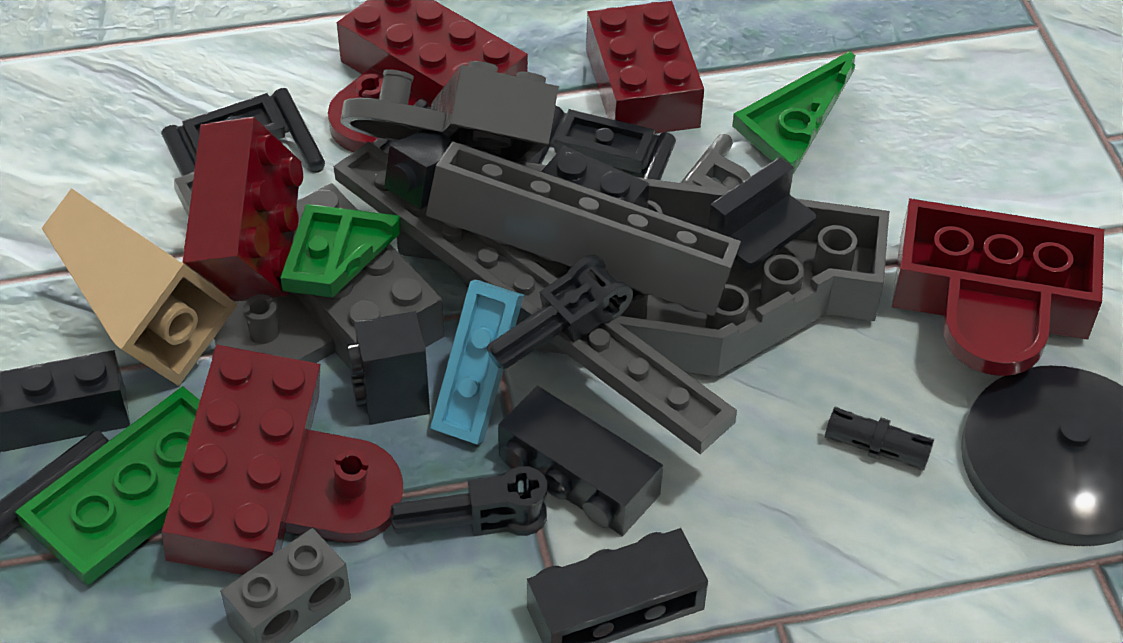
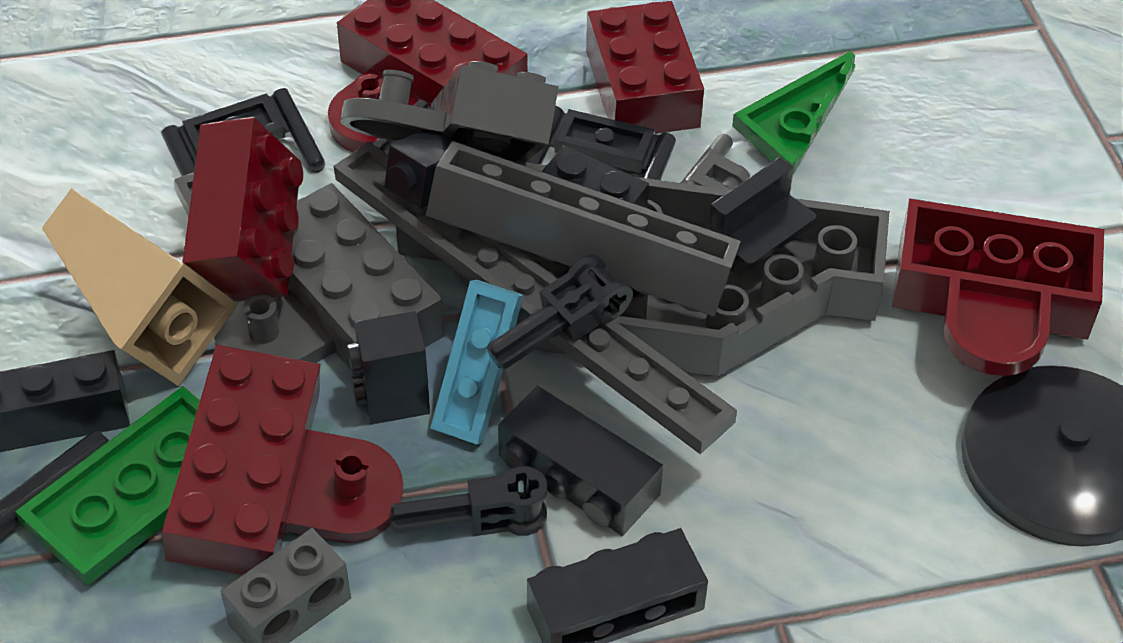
green wing [281,204,401,298] -> none
black pin [825,406,935,471] -> none

